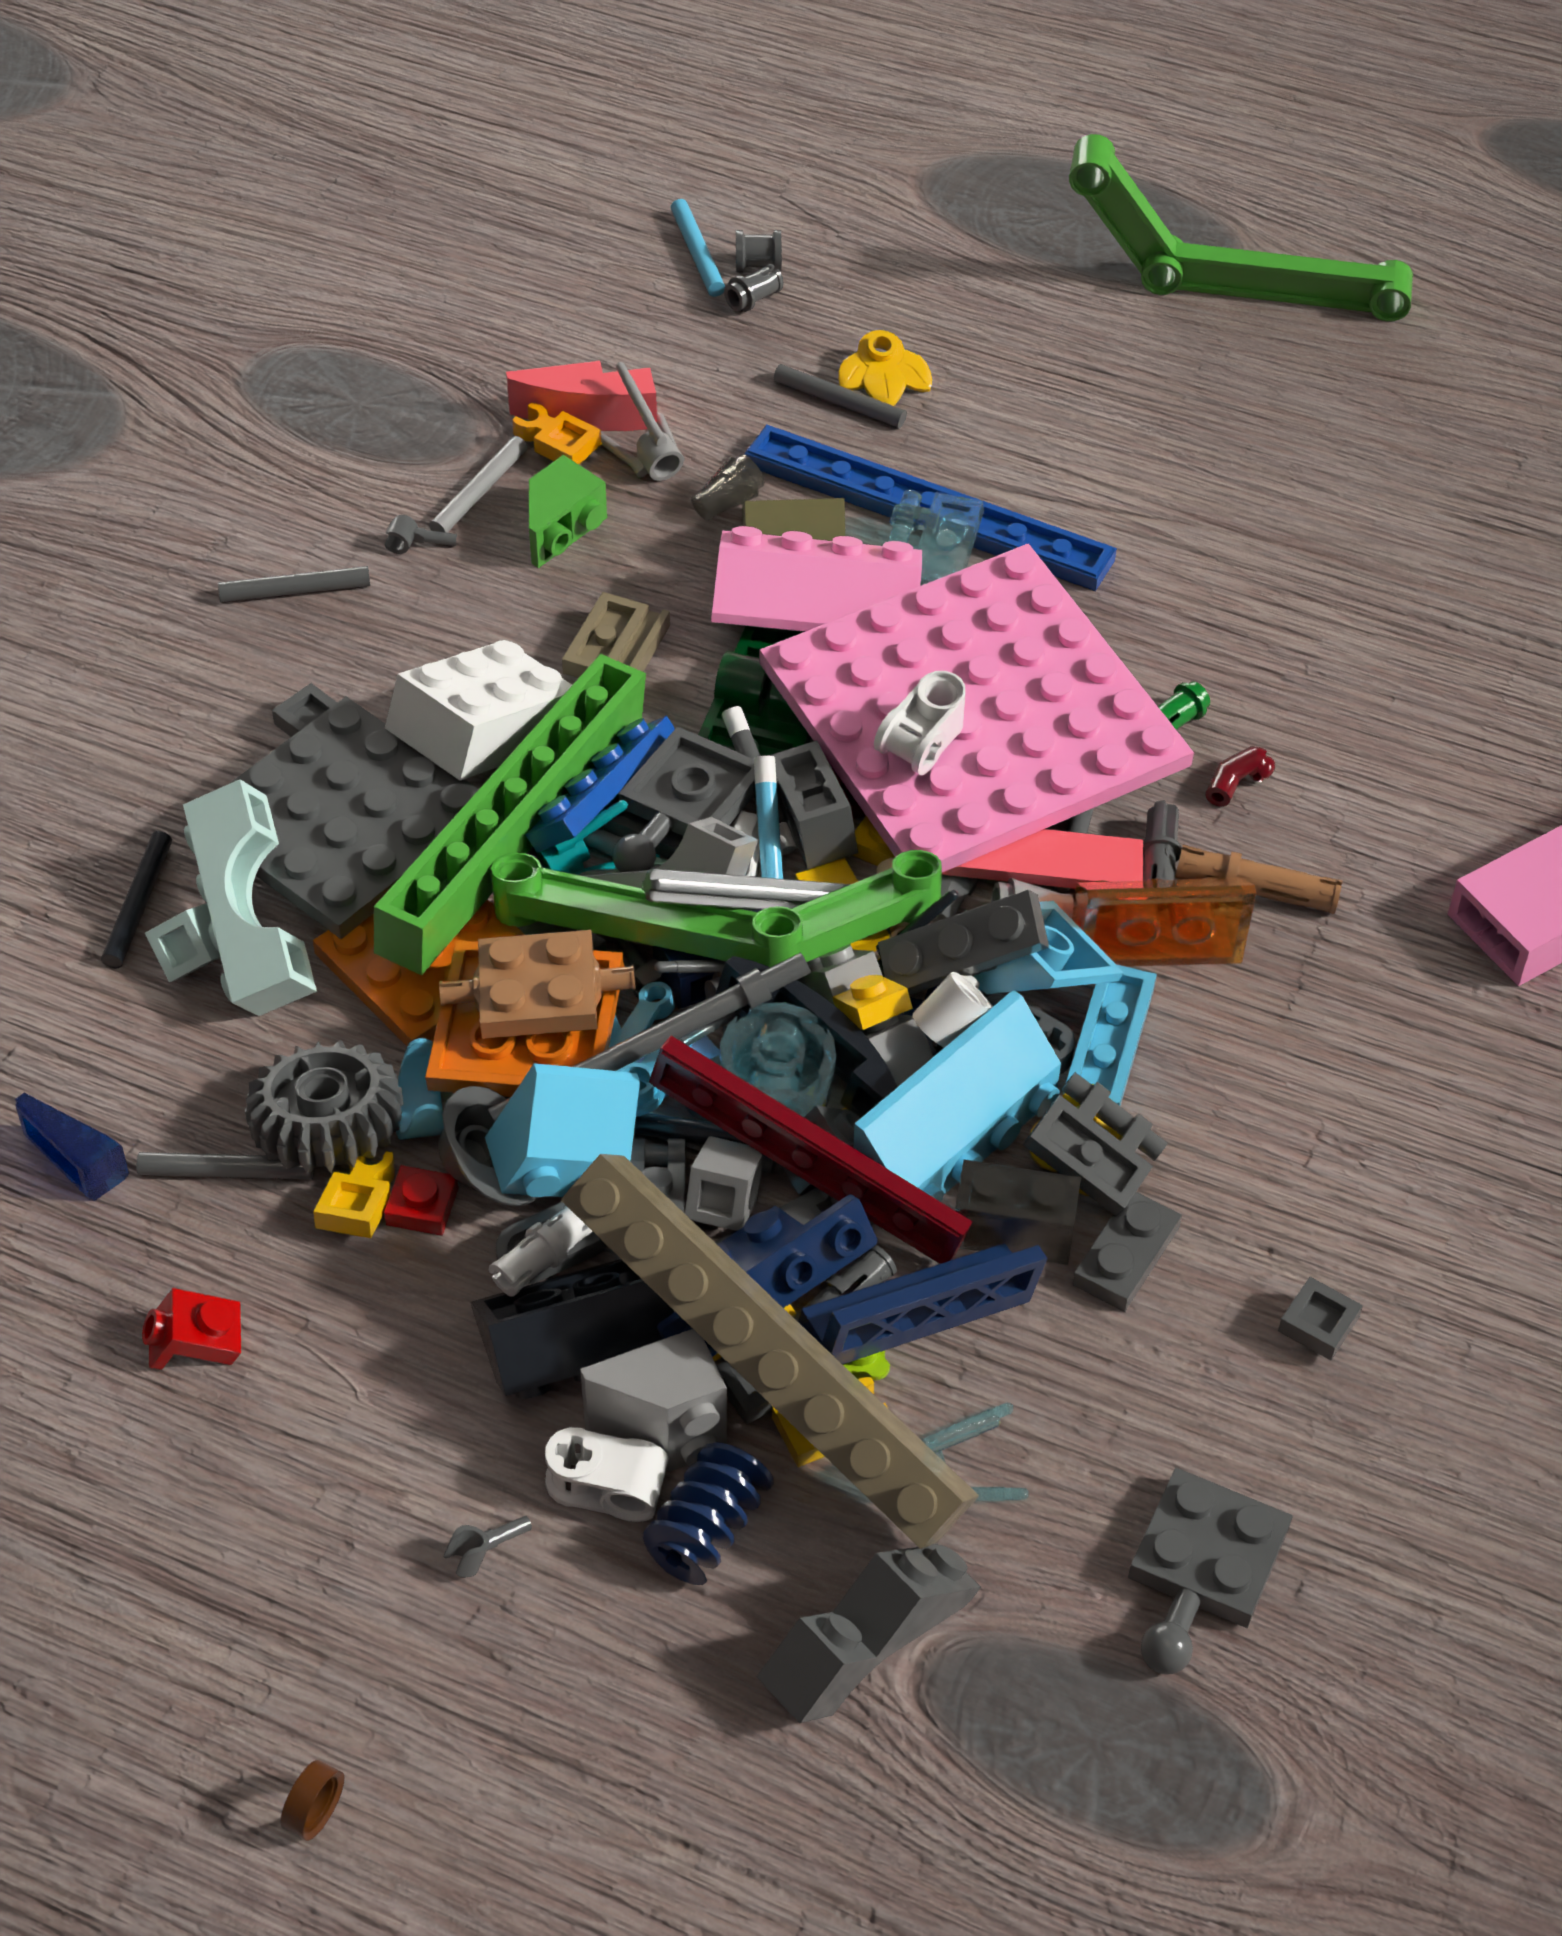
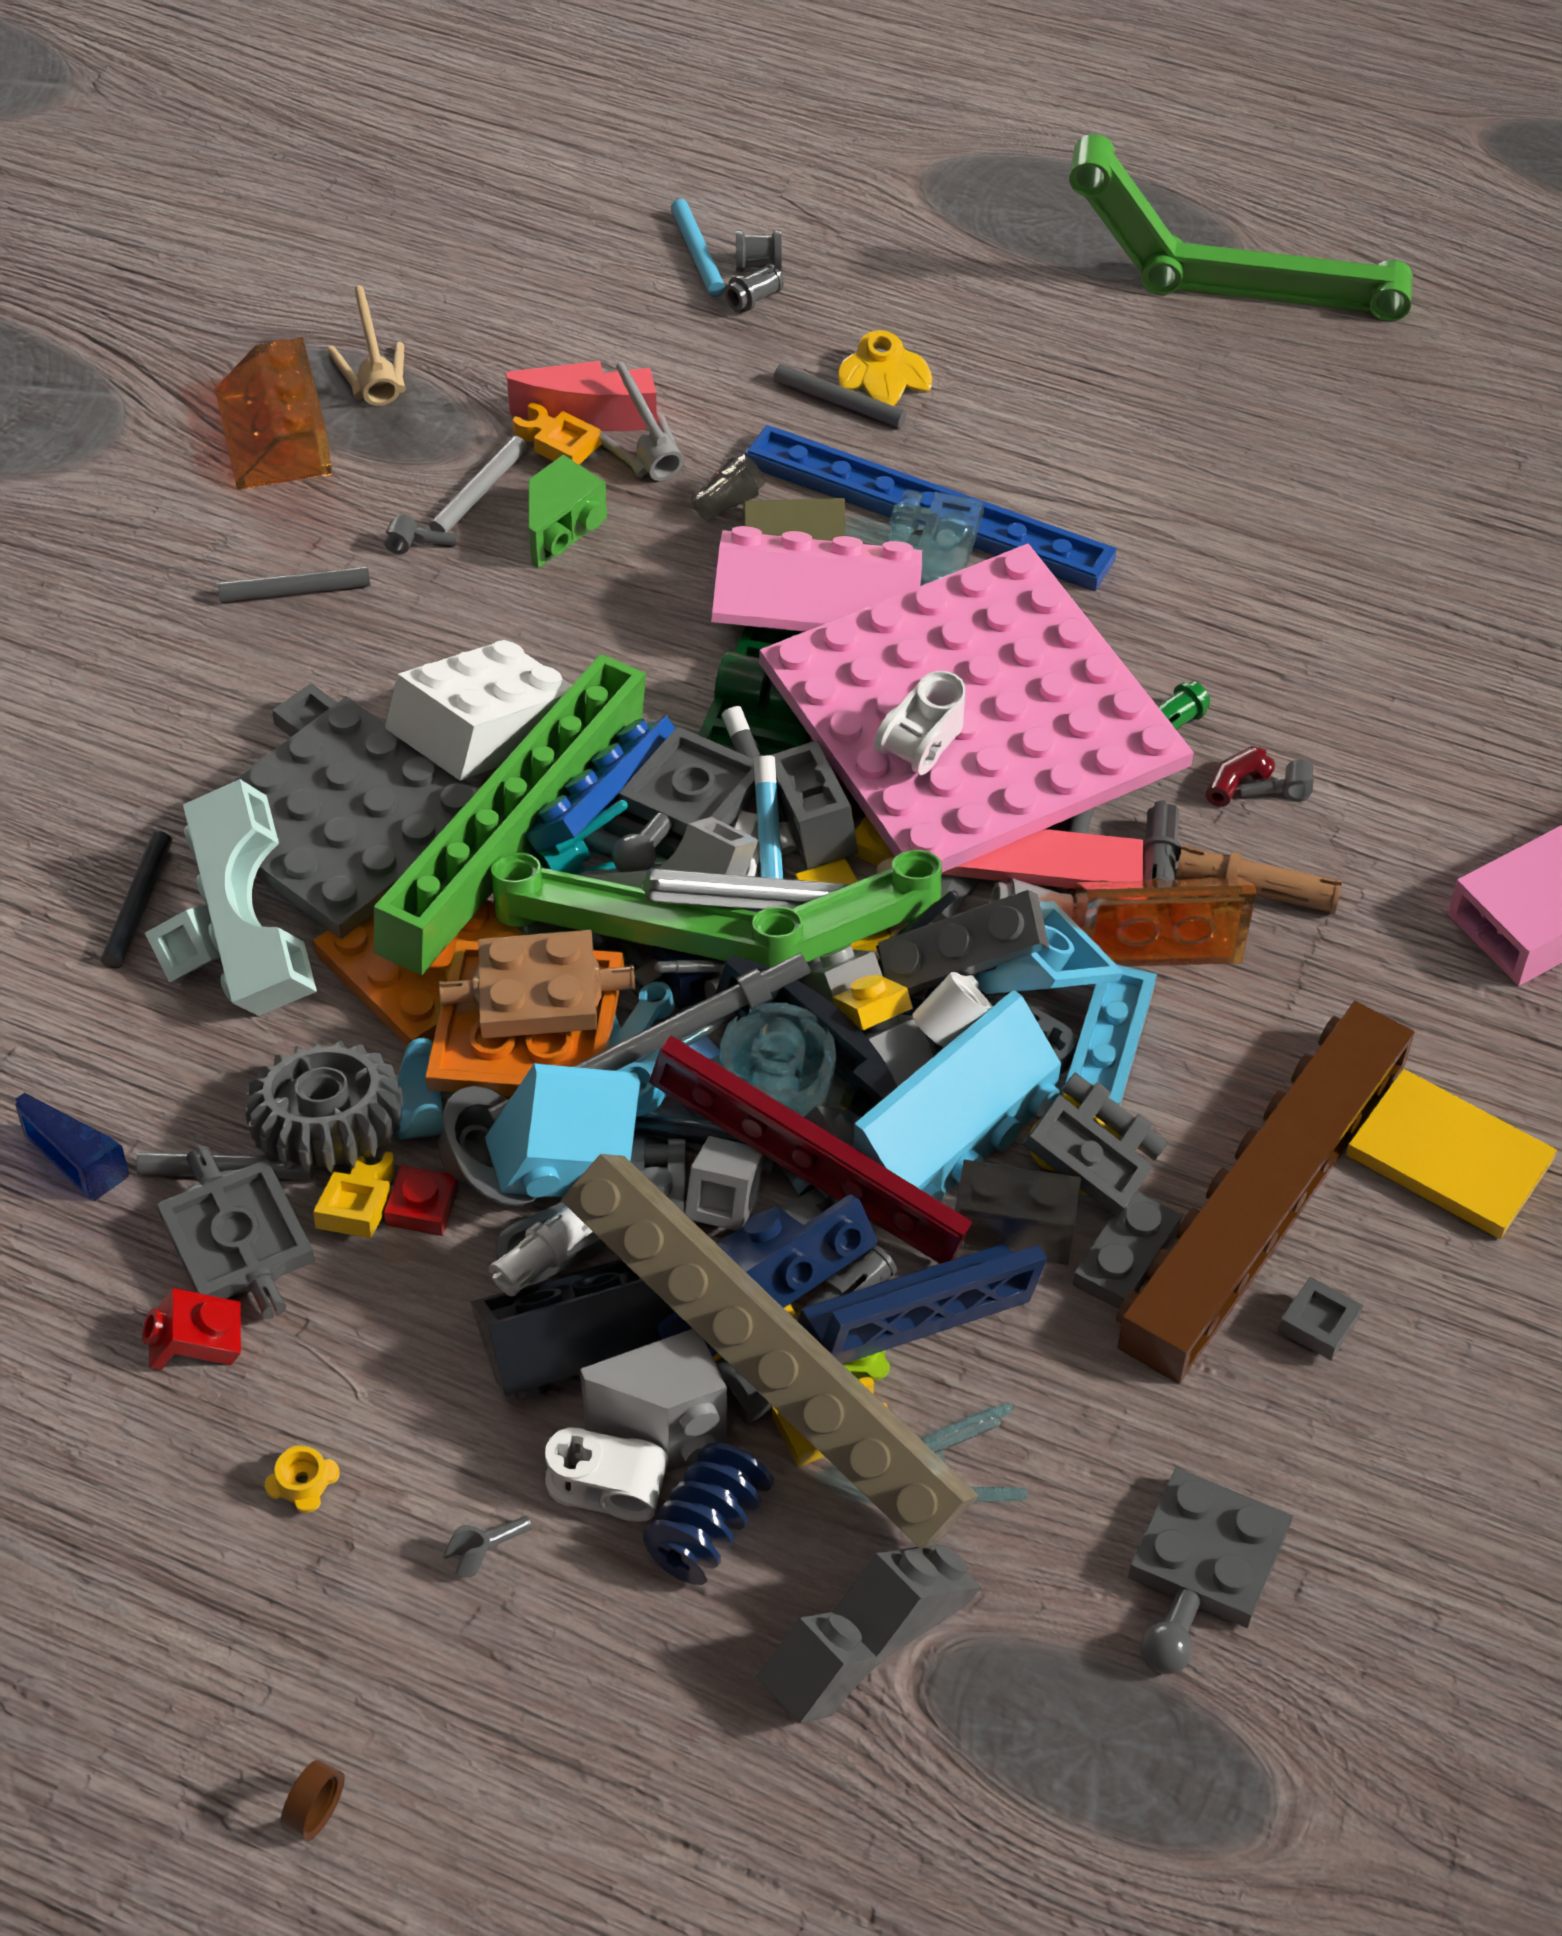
dark tan plate [562,592,670,678] -> none
none -> dark grey plate [157,1146,315,1319]
none -> clear orange slope [215,337,332,490]
none -> yellow plate [264,1445,340,1513]
none -> tan plant [327,285,406,406]
none -> reddish brown brick [1116,1000,1415,1384]
none -> dark grey hand [1239,760,1314,802]
none -> yellow tile [1346,1068,1557,1240]

